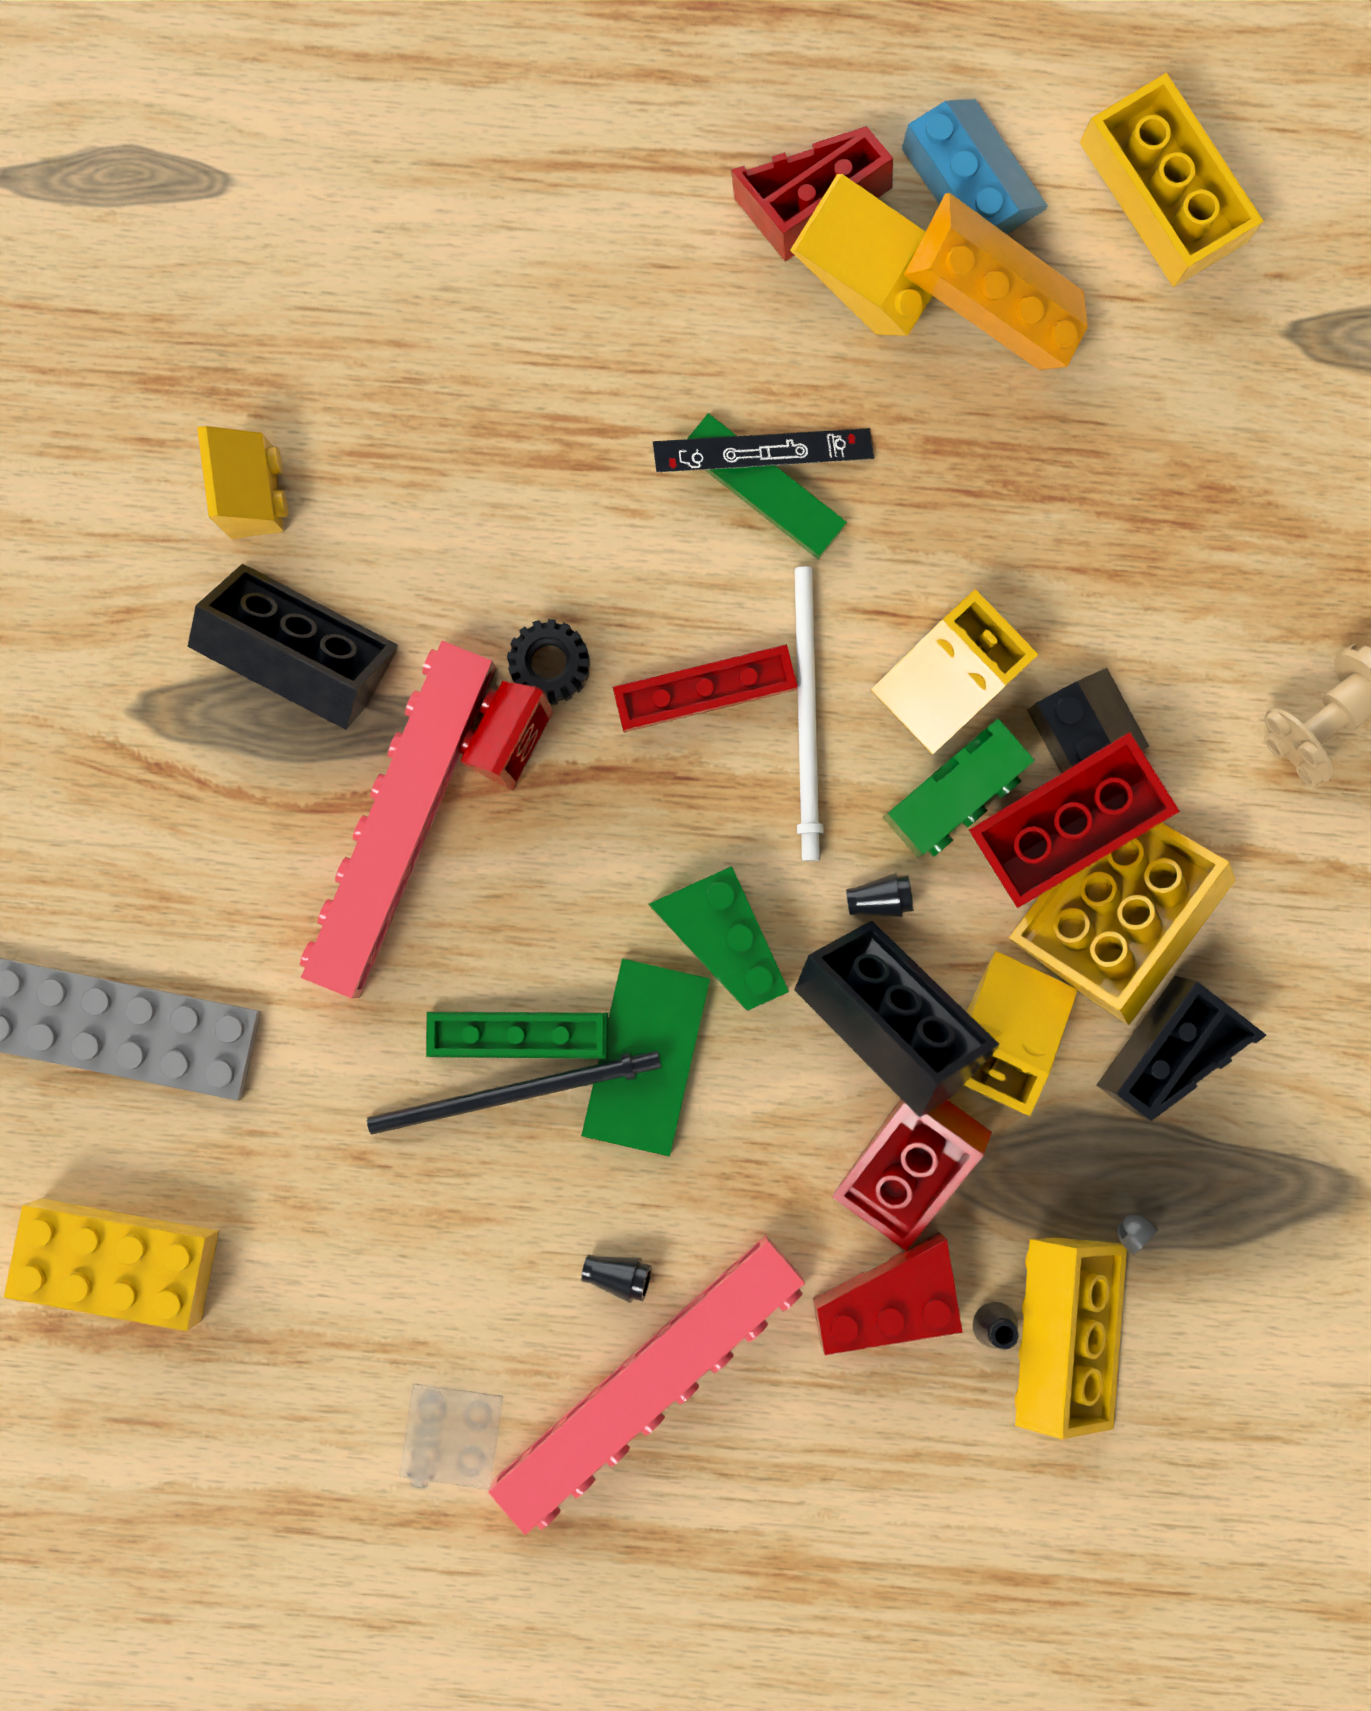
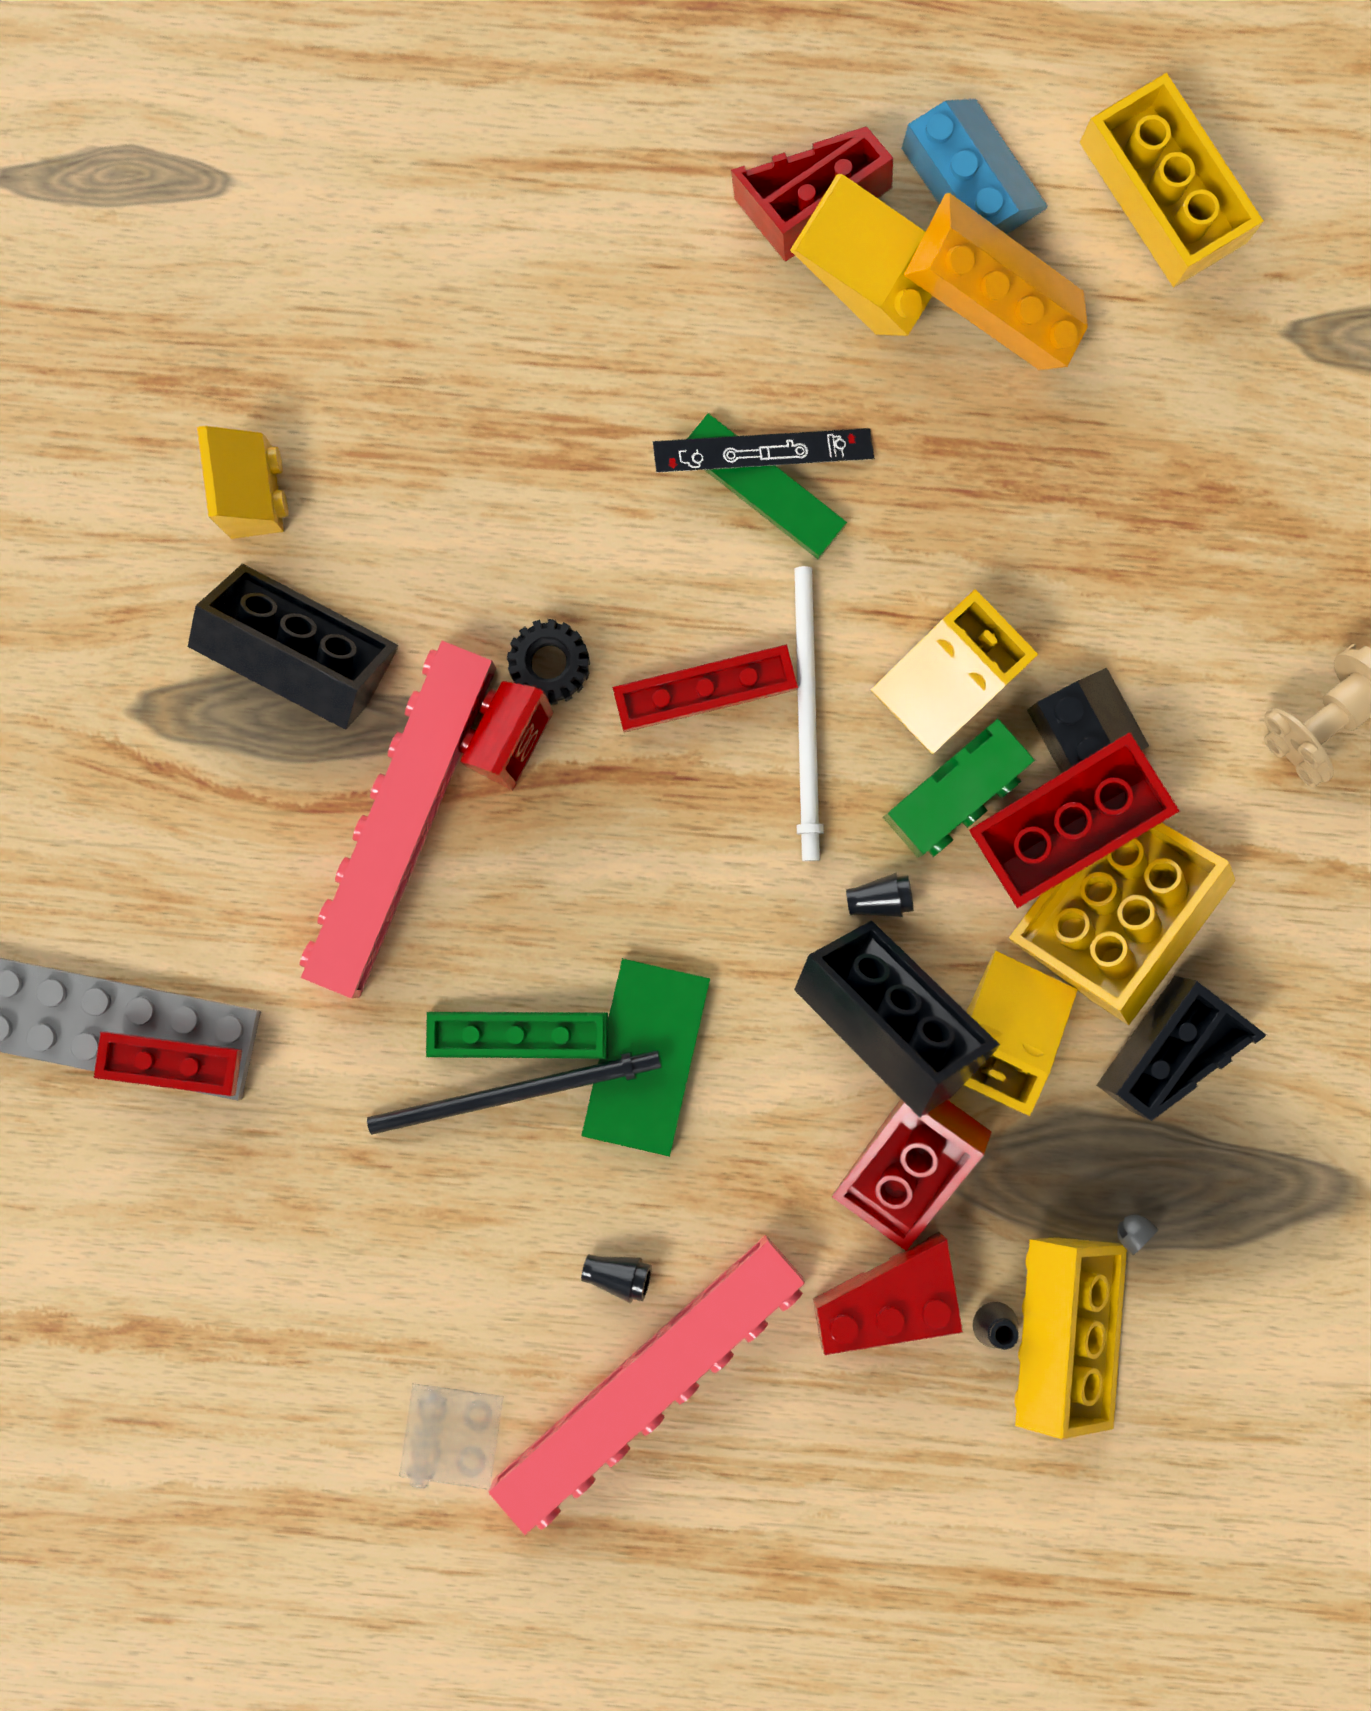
yellow brick [3,1198,219,1331] -> none
green wedge [648,866,789,1011] -> none
none -> red plate [93,1031,242,1096]

